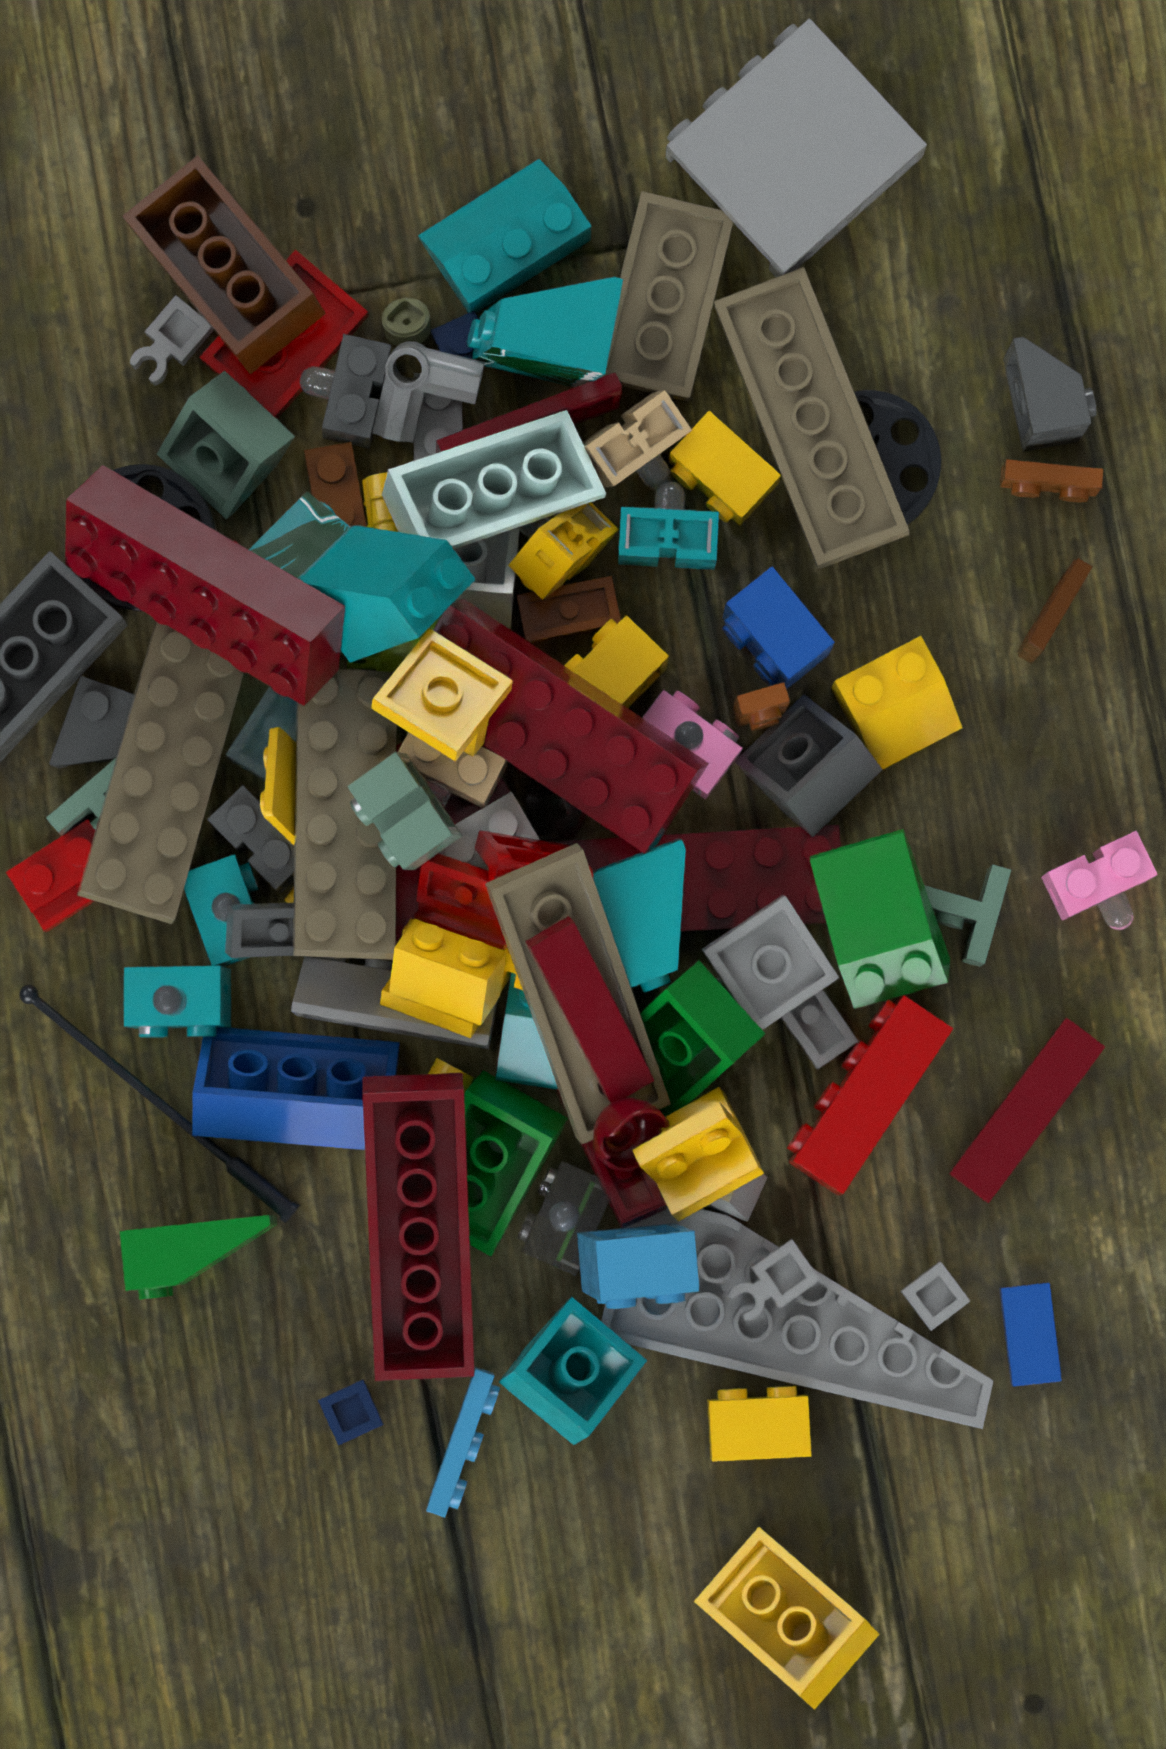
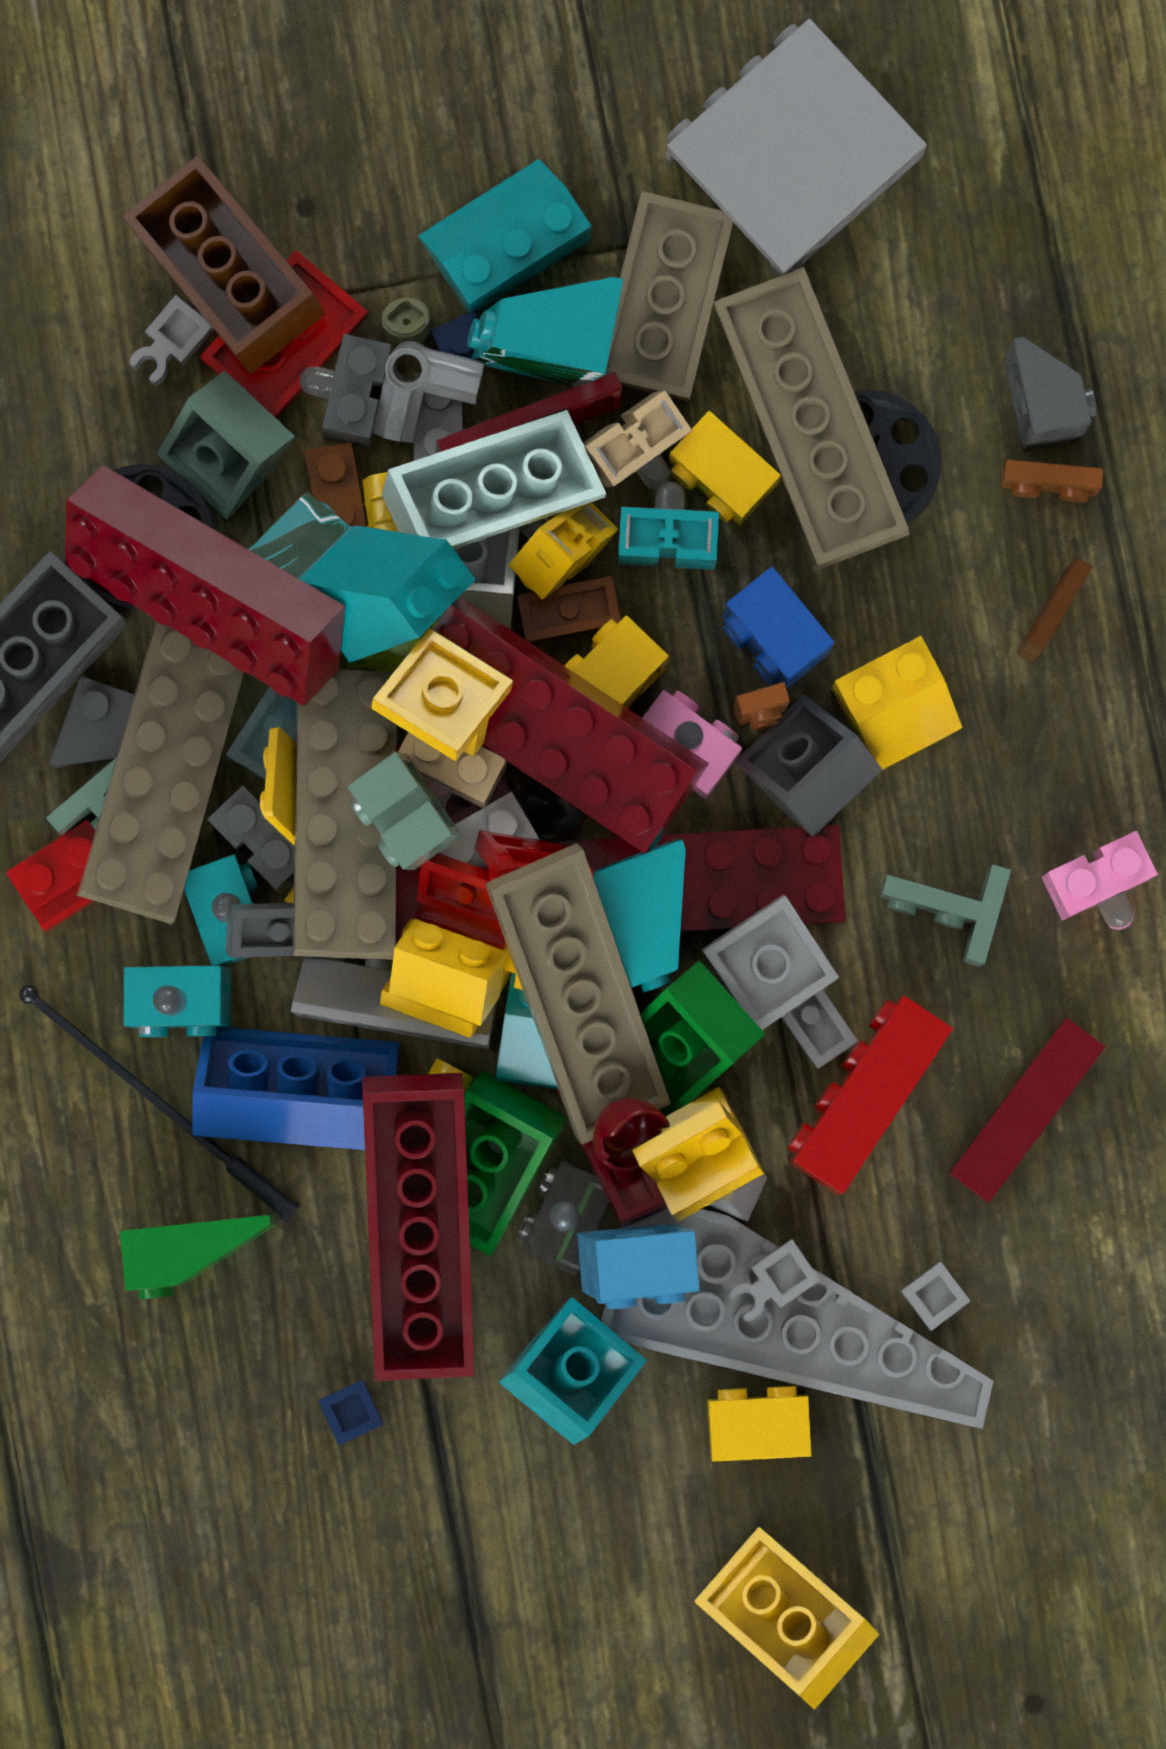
dark azure plate [426,1367,500,1518] -> none
dark red tile [525,916,655,1103] -> none
green slope [810,829,950,1009] -> none
blue tile [999,1283,1062,1387] -> none

